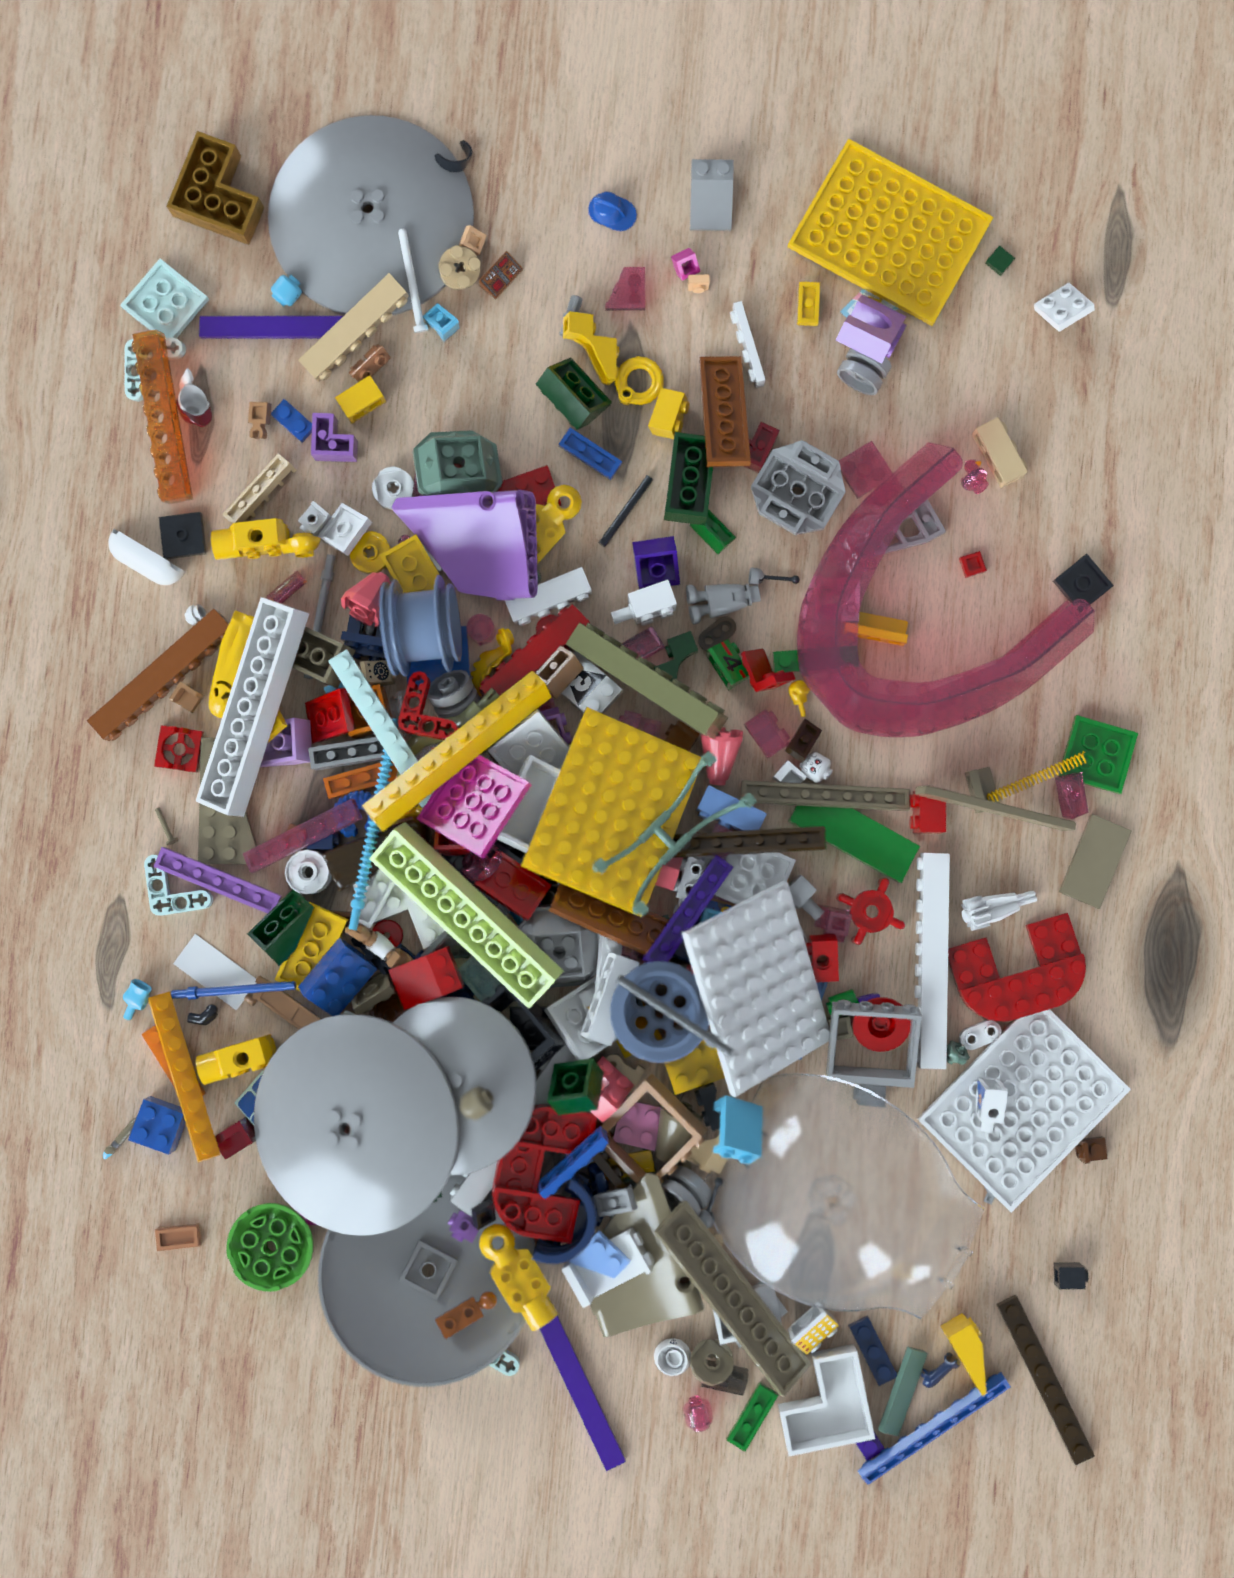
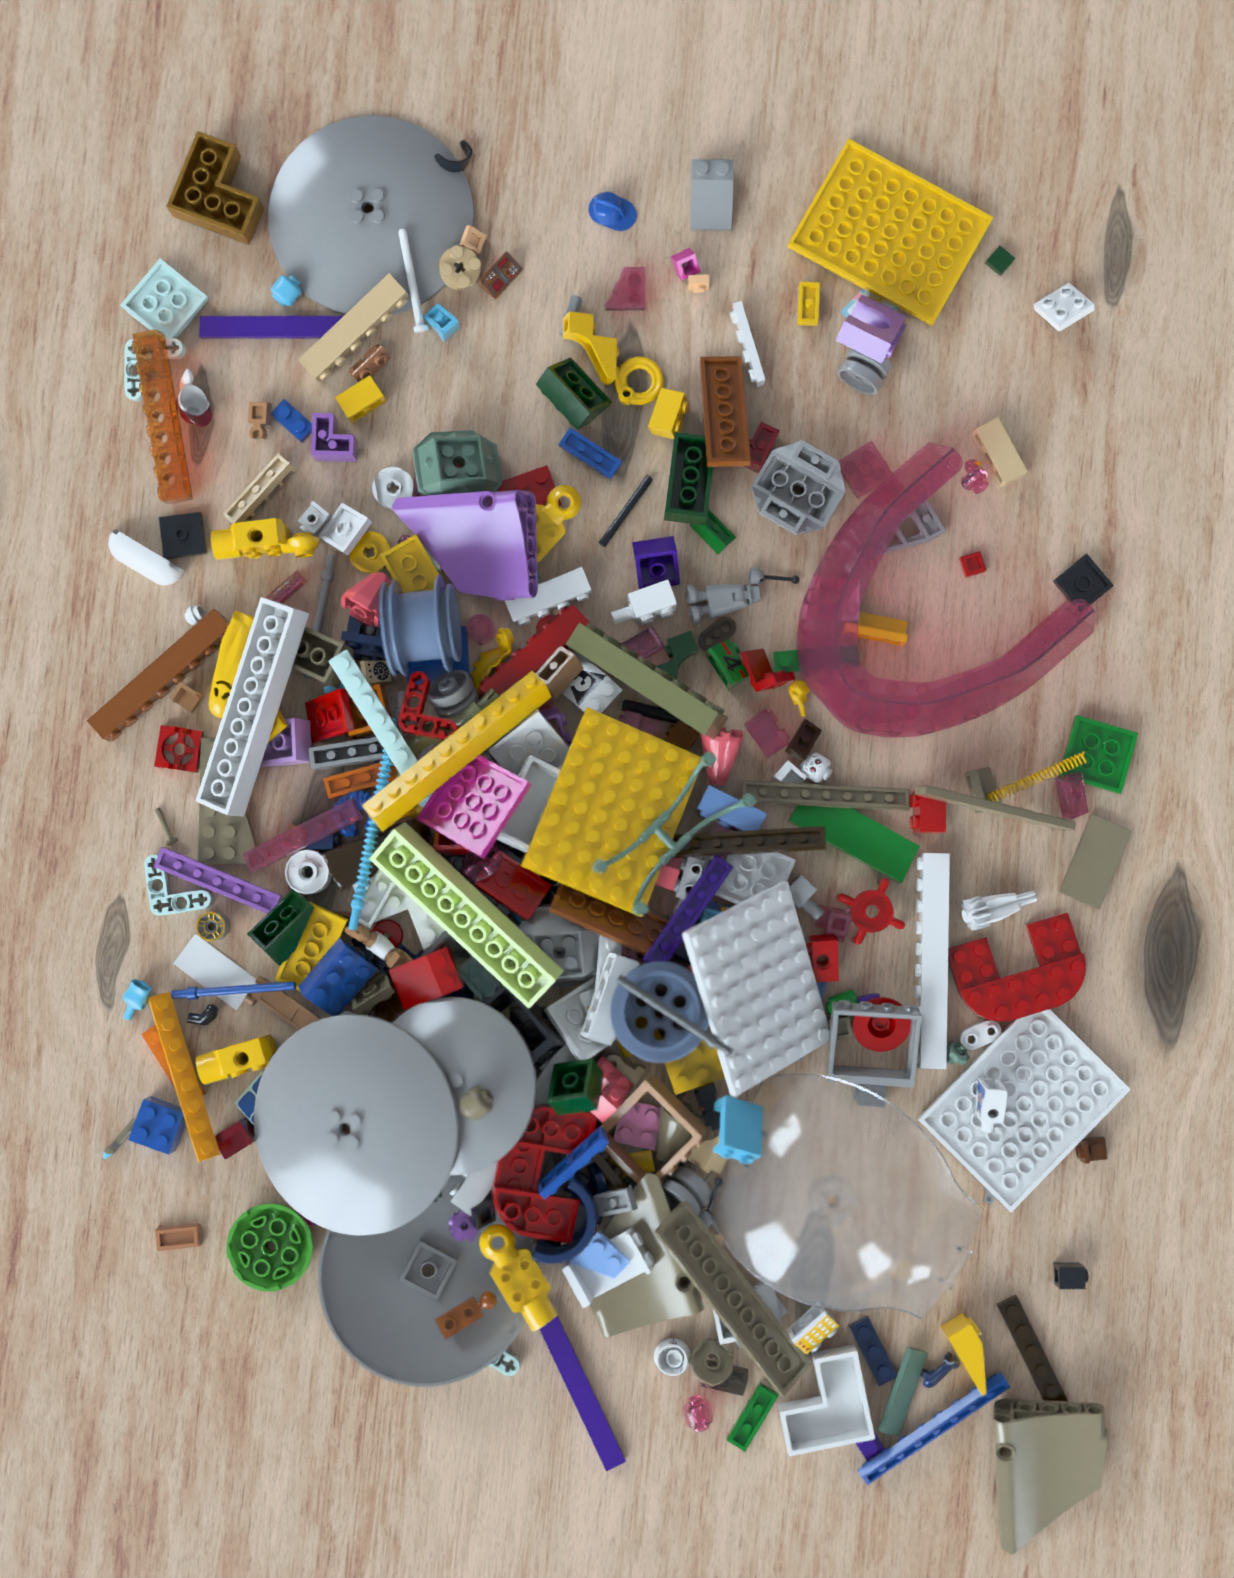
none -> light grey wheel [196,912,229,942]
none -> black axle [621,699,692,728]
none -> dark tan panel [993,1399,1108,1555]

